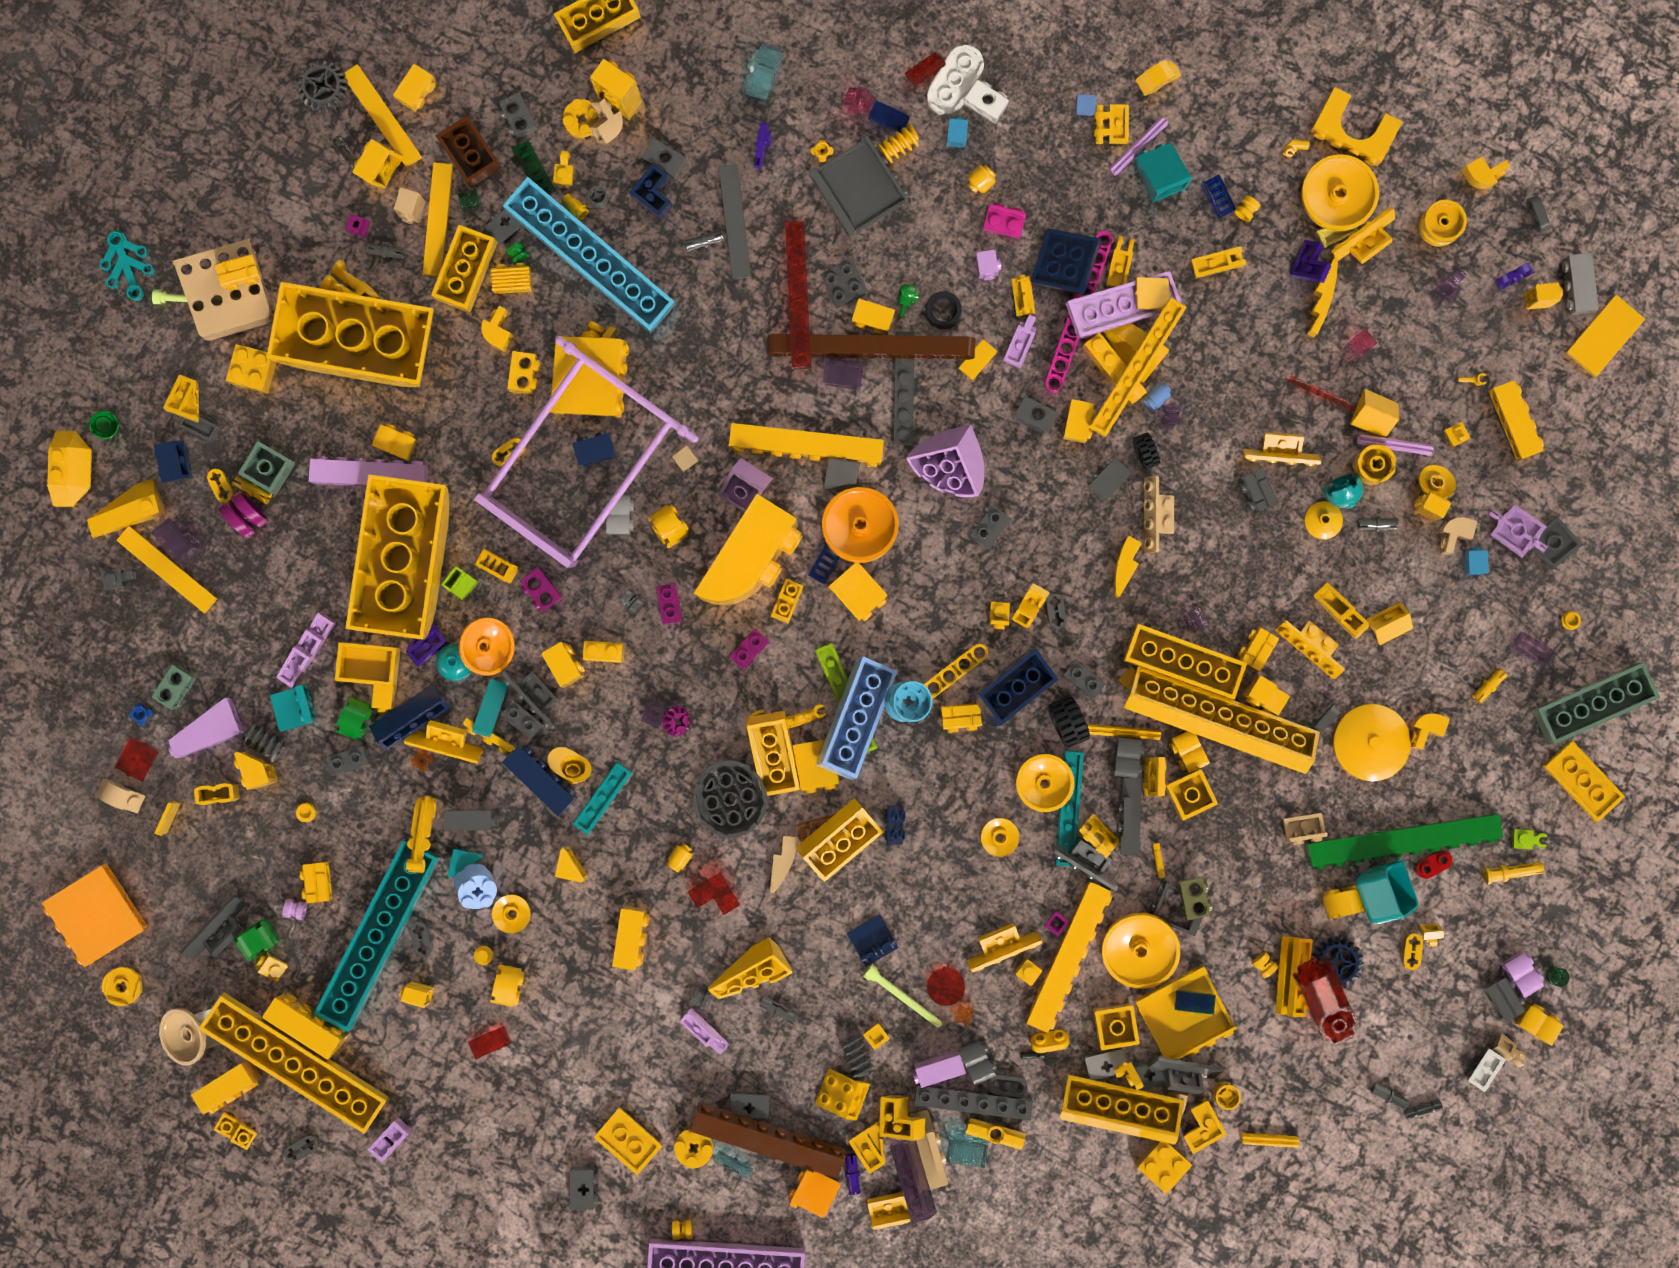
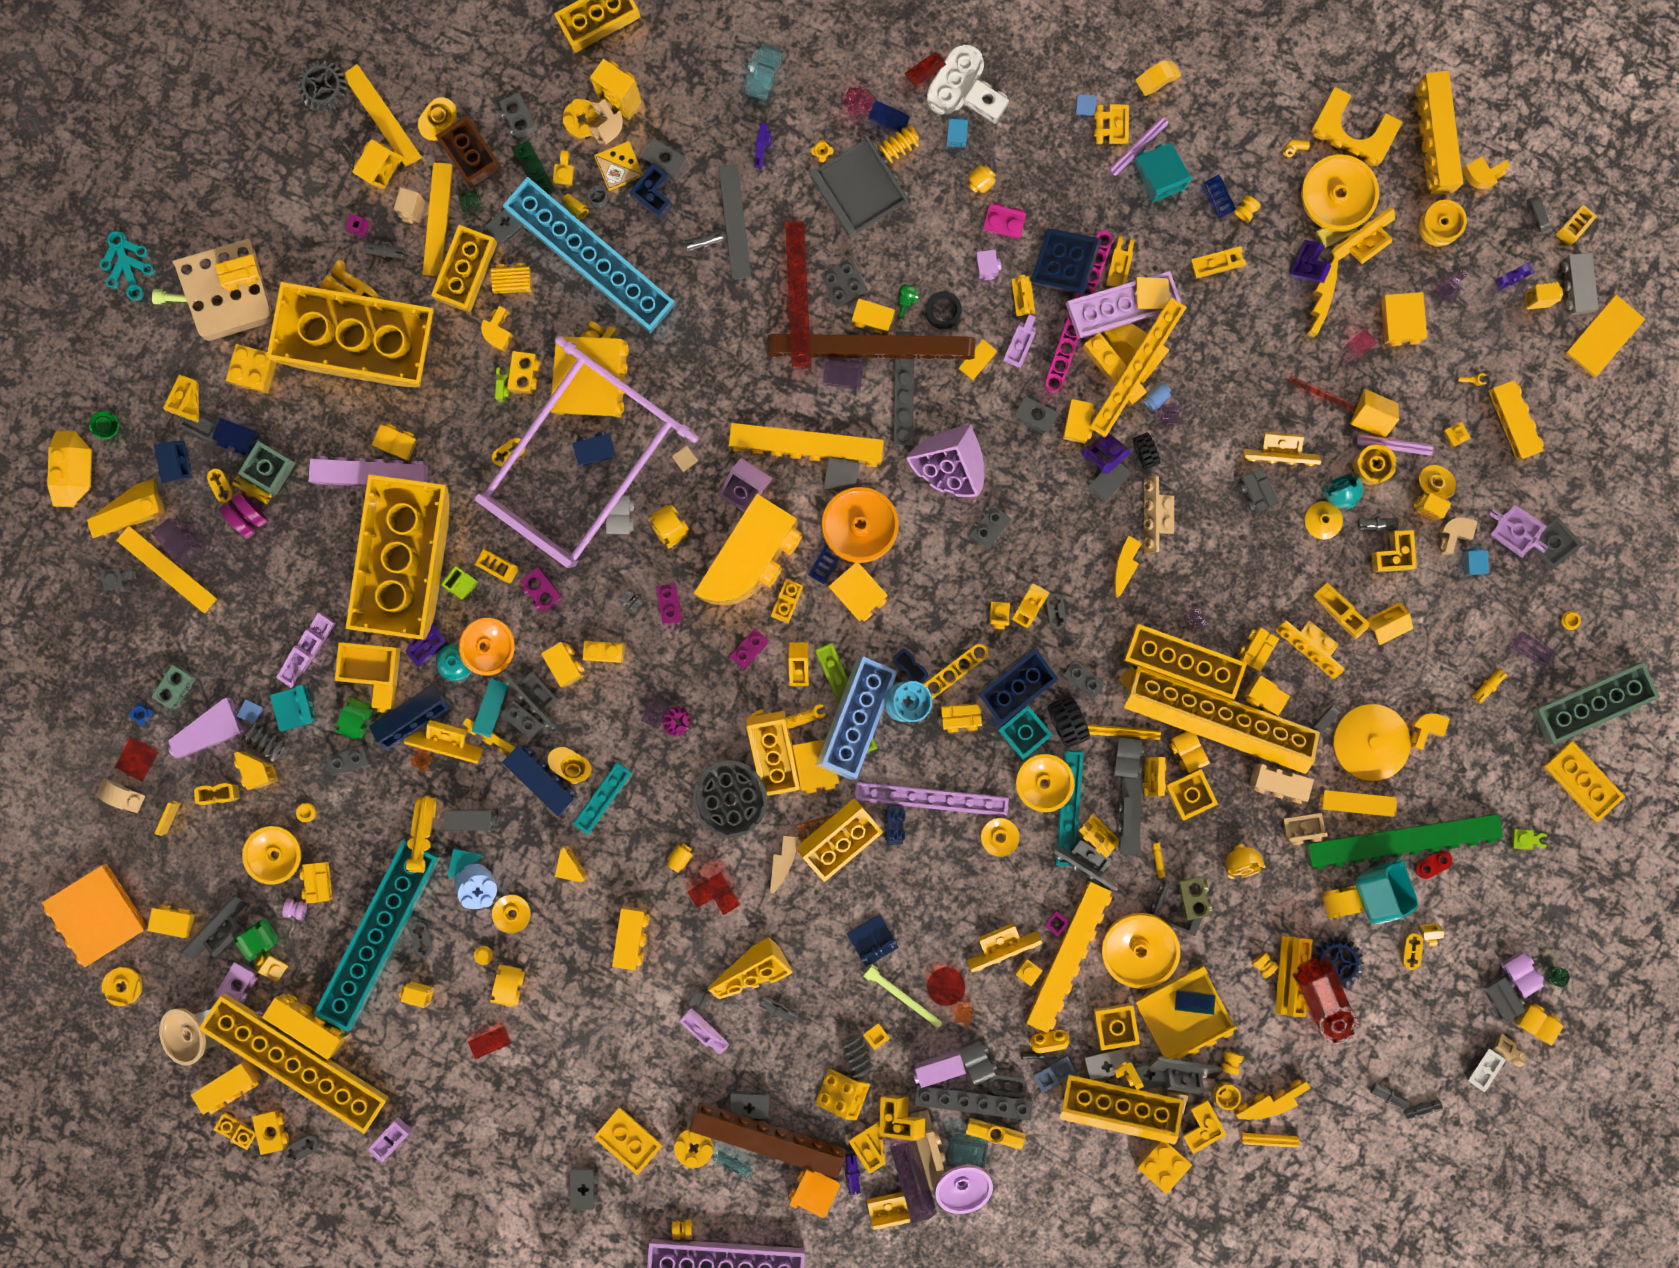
yellow brick [393,64,436,112] -> none
green wheel [506,241,530,265] -> none
yellow pin [1483,861,1544,885] -> none
none -> yellow brick [147,904,195,938]
none -> clear blue brick [212,418,260,456]
none -> lavender brick [214,960,258,1004]
none -> medium blue tile [237,699,264,724]
none -> yellow dish [242,826,301,884]
none -> yellow brick [252,1109,289,1155]
none -> yellow piece [418,97,457,141]
none -> lime plate [495,367,510,402]
none -> tile [594,141,643,191]
none -> yellow slope [789,642,809,686]
none -> lavender tile [854,782,1009,816]
none -> dark blue brick [892,648,929,683]
none -> lavender dish [935,1165,993,1214]
none -> teal brick [997,705,1053,760]
none -> sand blue slope [1033,1055,1078,1093]
none -> dark purple plate [1081,433,1131,474]
none -> yellow wheel [1221,1051,1244,1075]
none -> yellow cylinder [1225,844,1265,879]
none -> yellow slope [1233,1079,1310,1120]
none -> tan wedge [1249,764,1314,804]
none -> yellow slope [1320,790,1398,817]
none -> yellow brick [1371,530,1417,573]
none -> yellow brick [1381,292,1427,346]
none -> yellow brick [1415,71,1463,196]
none -> yellow slope [1556,204,1597,246]

